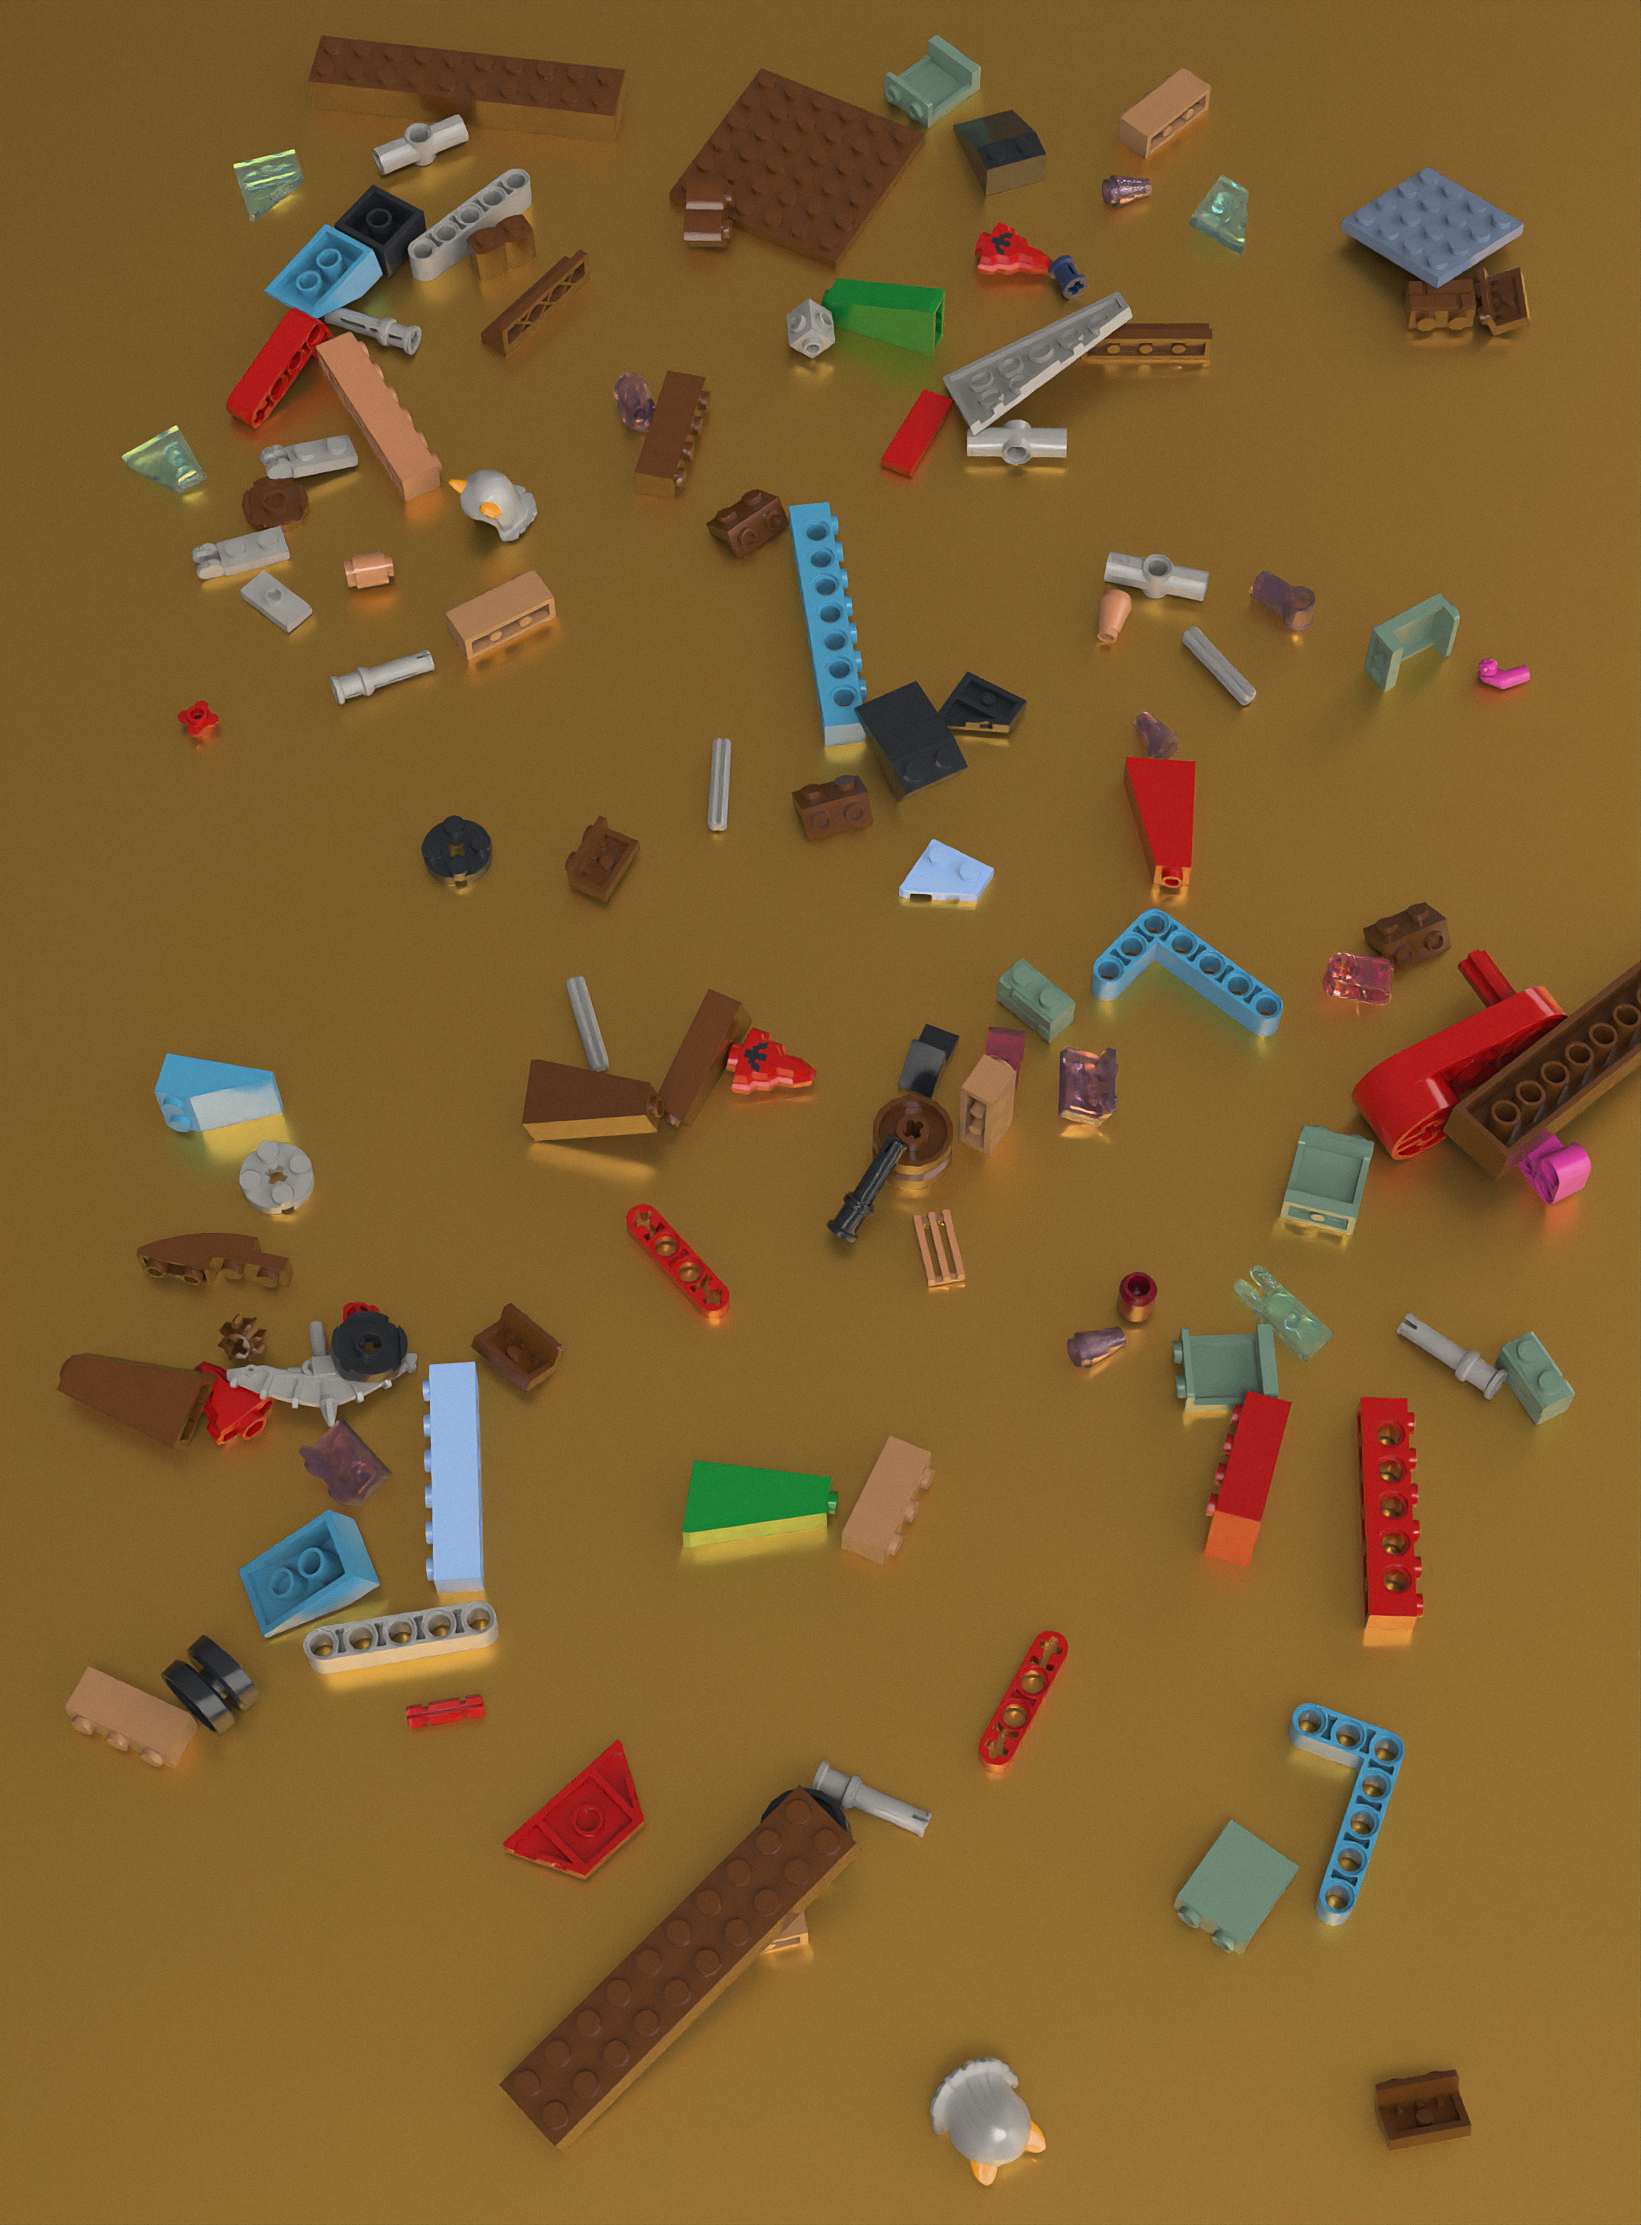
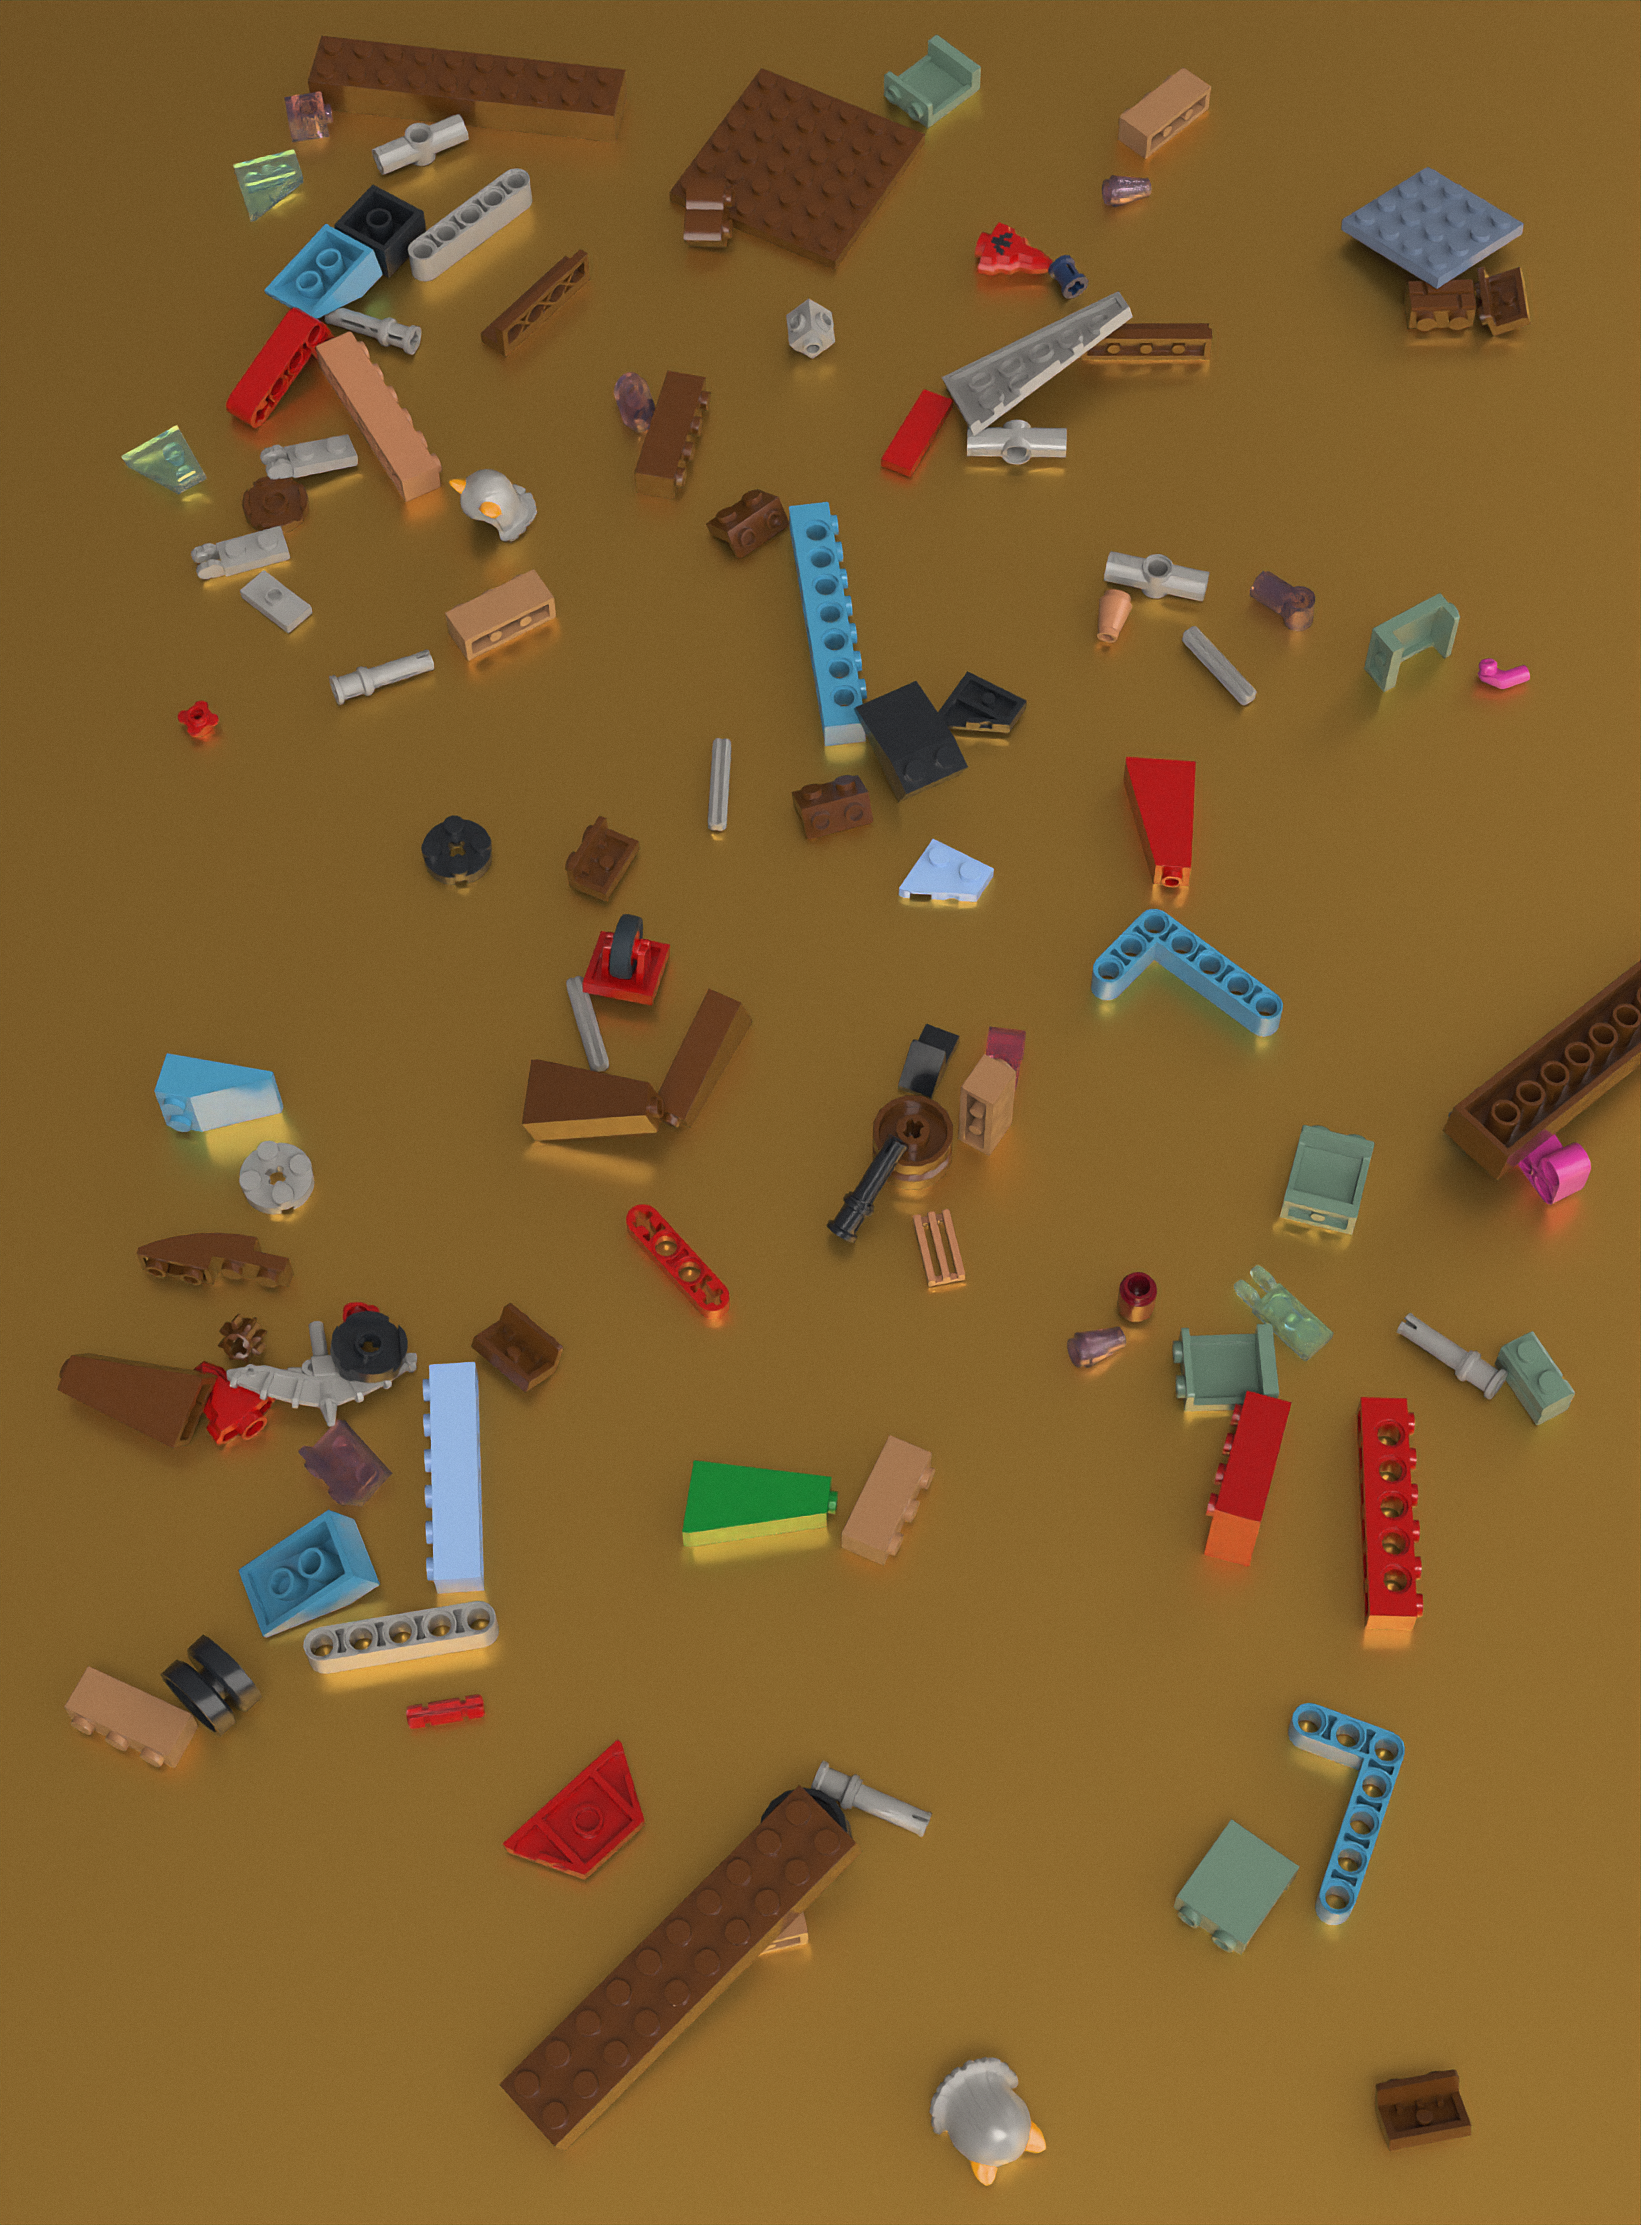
nougat brick [343,550,394,589] -> none
reddish brown brick [466,214,536,280] -> none
red rock [727,1027,816,1094] -> none
green slope [821,278,945,357] -> none
black slope [953,109,1046,196] -> none
red beam [978,1631,1068,1772] -> none
sand green brick [997,958,1075,1043] -> none
bracket [1058,1046,1118,1127] -> none
cone [1133,712,1179,759] -> none
clear light blue wing [1189,175,1249,255] -> none
clear pink piece [1322,953,1394,1005] -> none
red beam [1351,949,1568,1160] -> none
reddish brown bracket [1363,902,1451,974] -> none
none -> brick [284,92,333,142]
none -> red plate [582,914,670,1006]

